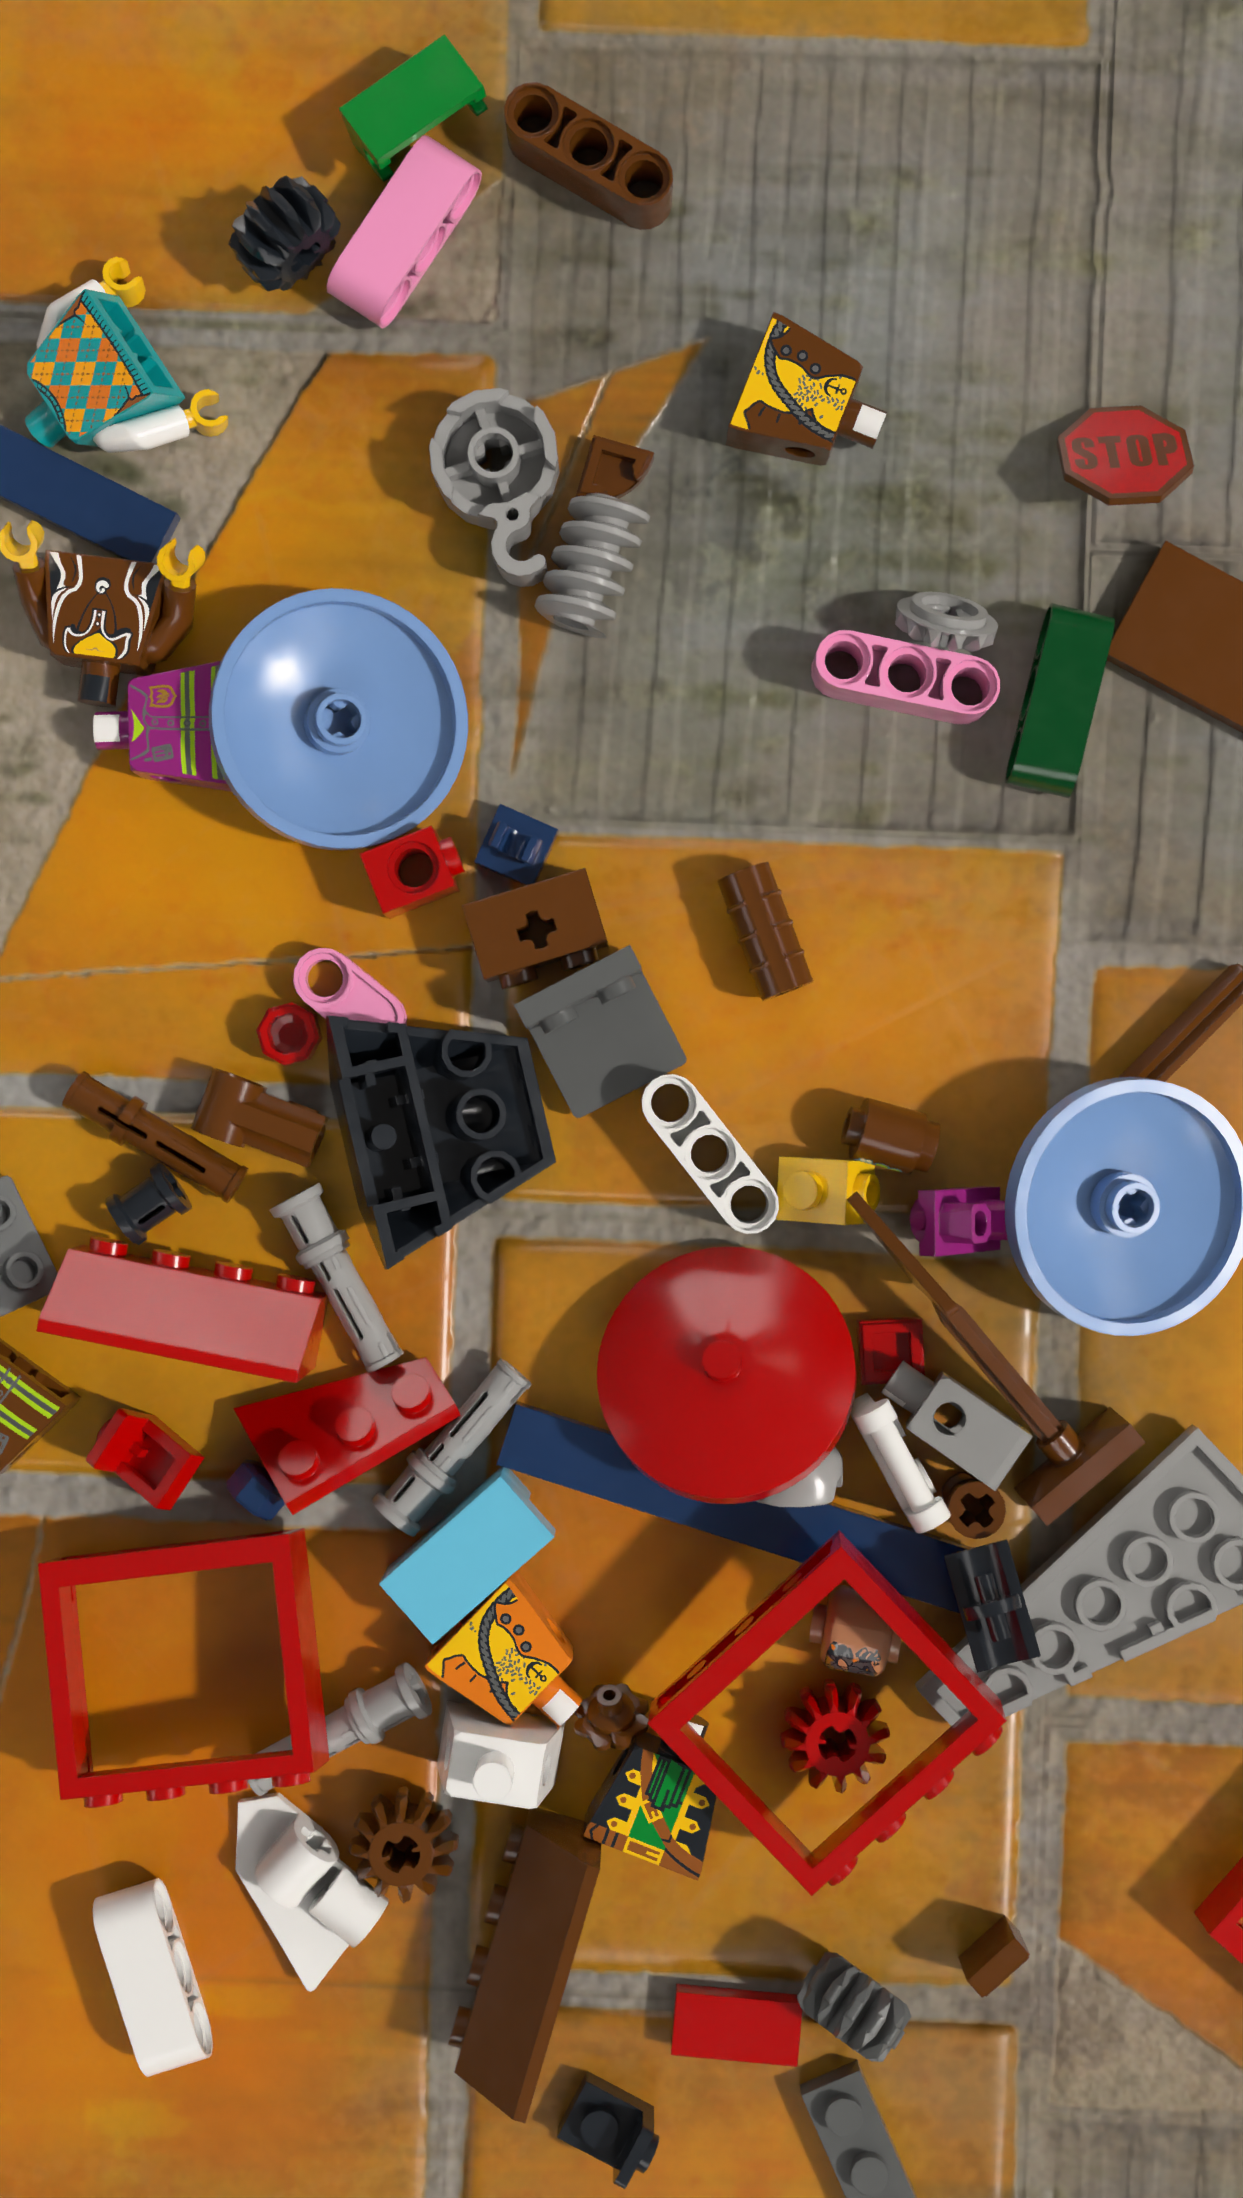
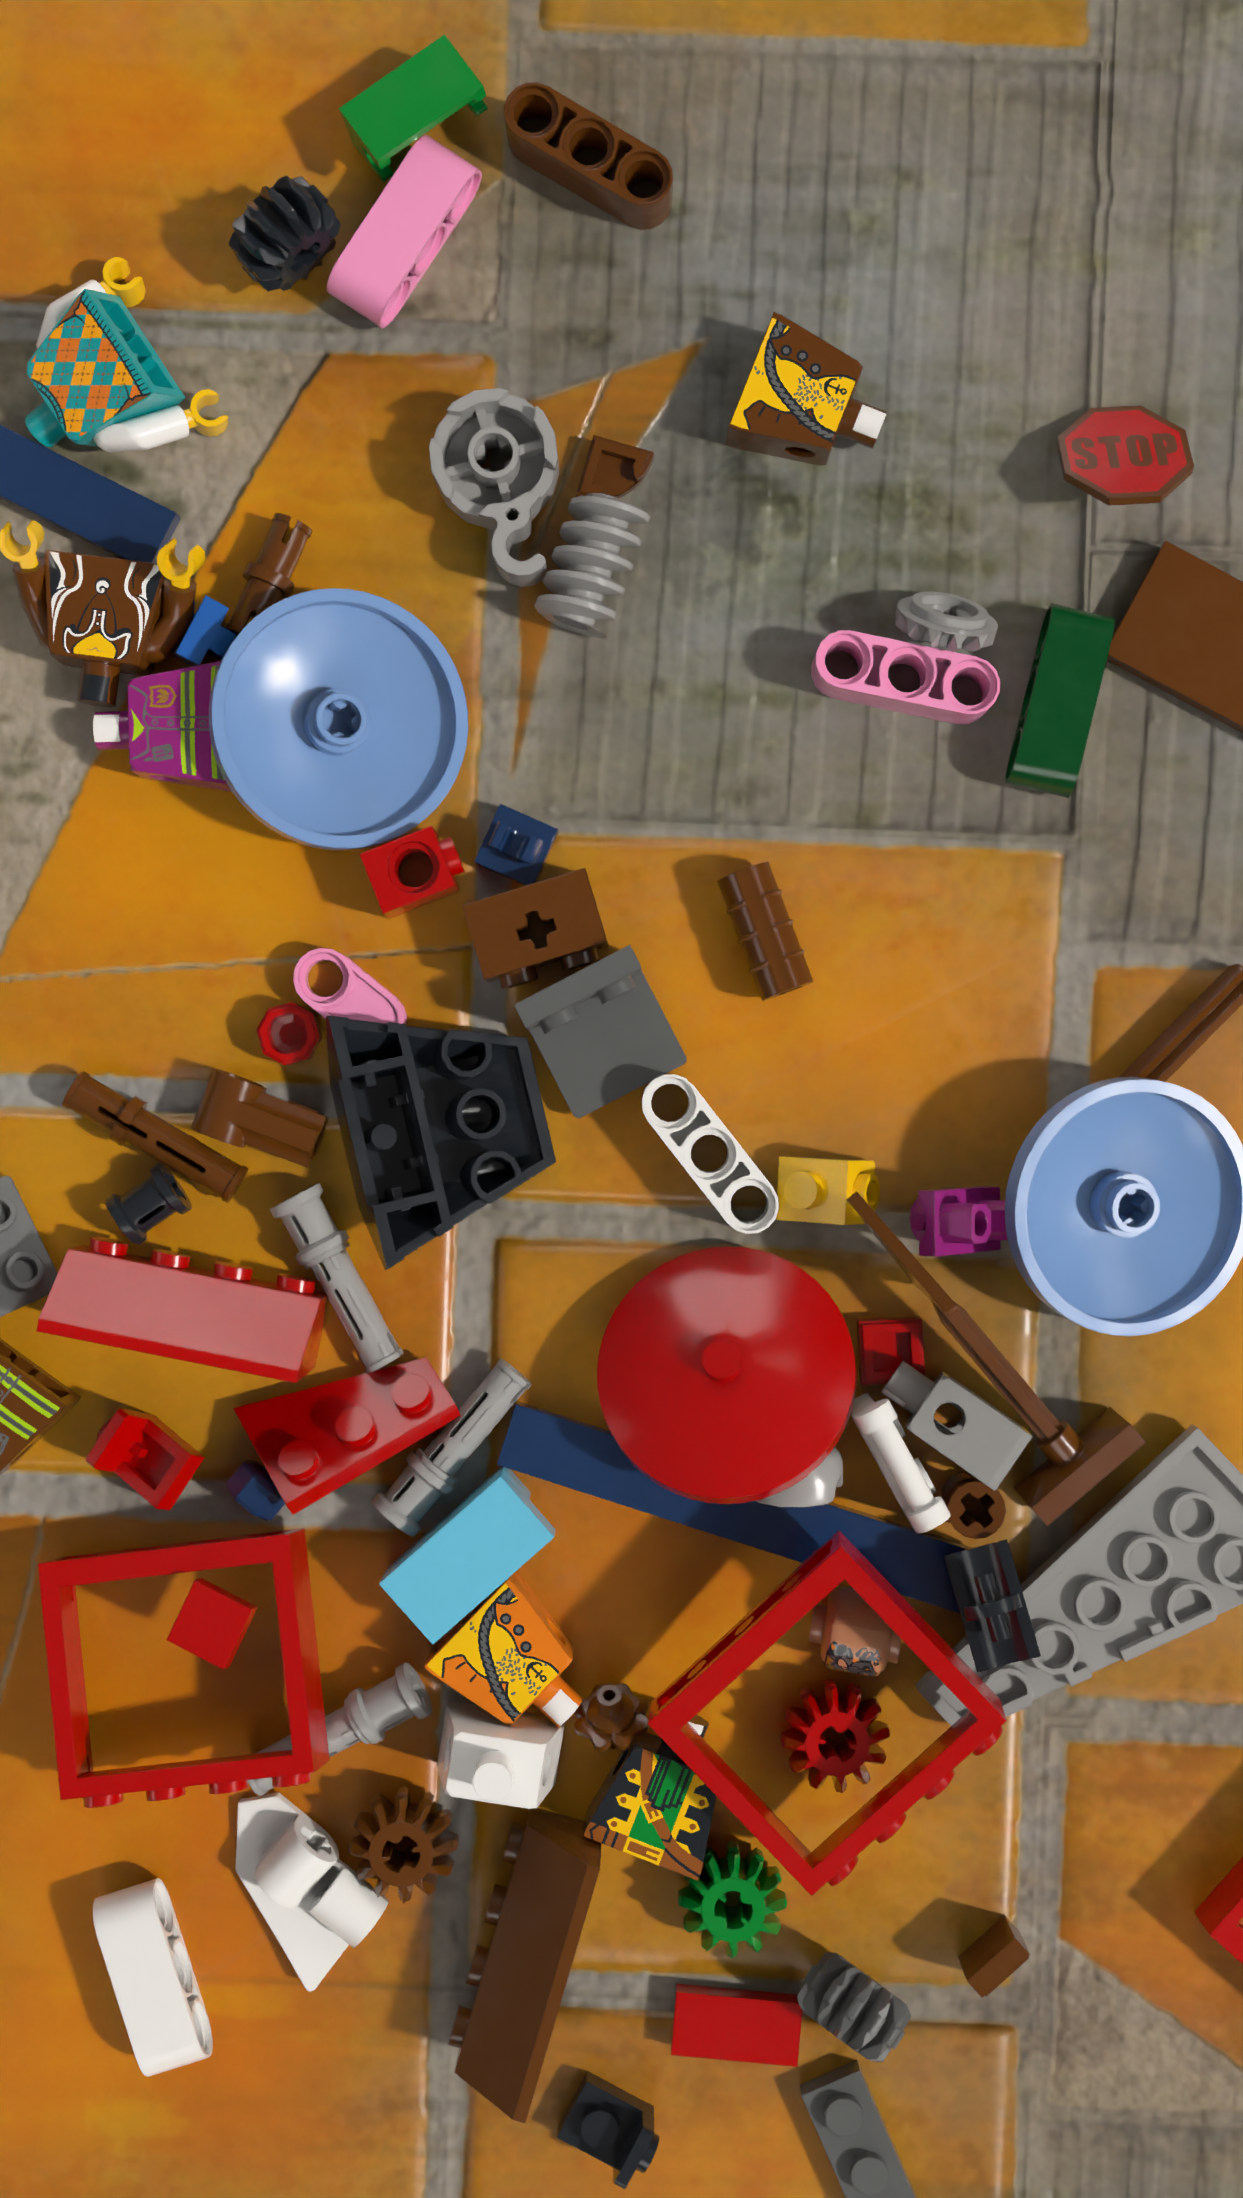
reddish brown brick [841,1098,940,1175] -> none
none -> red tile [166,1578,258,1670]
none -> blue tile [173,595,237,666]
none -> reddish brown pin [225,513,312,636]
none -> green gear [678,1840,787,1959]

